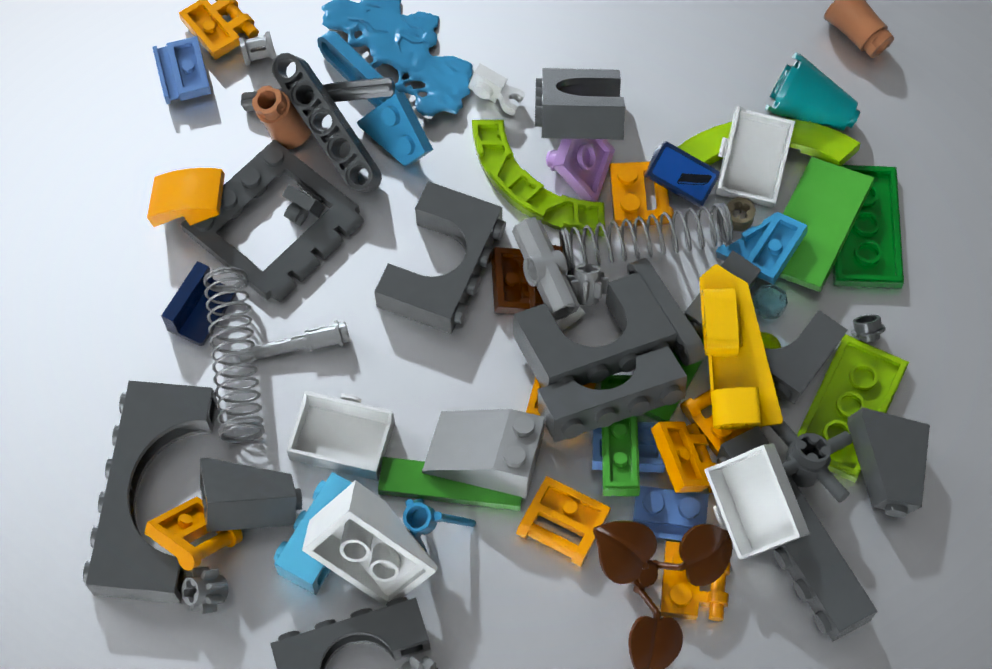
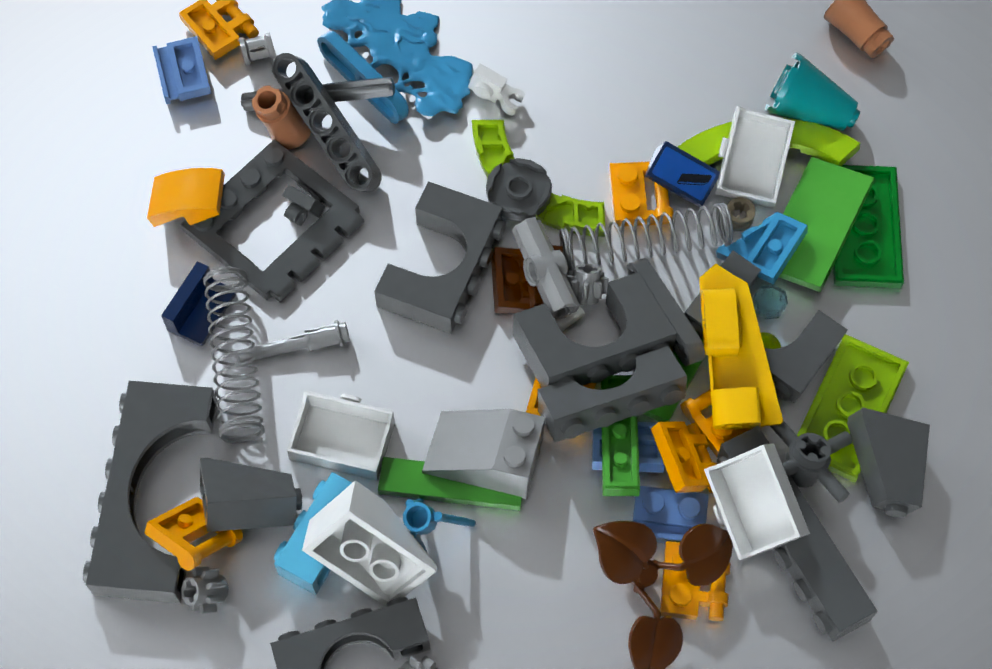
dark azure wing [357,92,433,166] -> none
light orange plate [516,476,611,567] -> none
dark grey arch [535,68,625,140] -> none
lavender tile [546,138,615,202] -> none
dark grey plate [851,315,886,342] -> none
none -> dark grey tile [486,158,552,221]

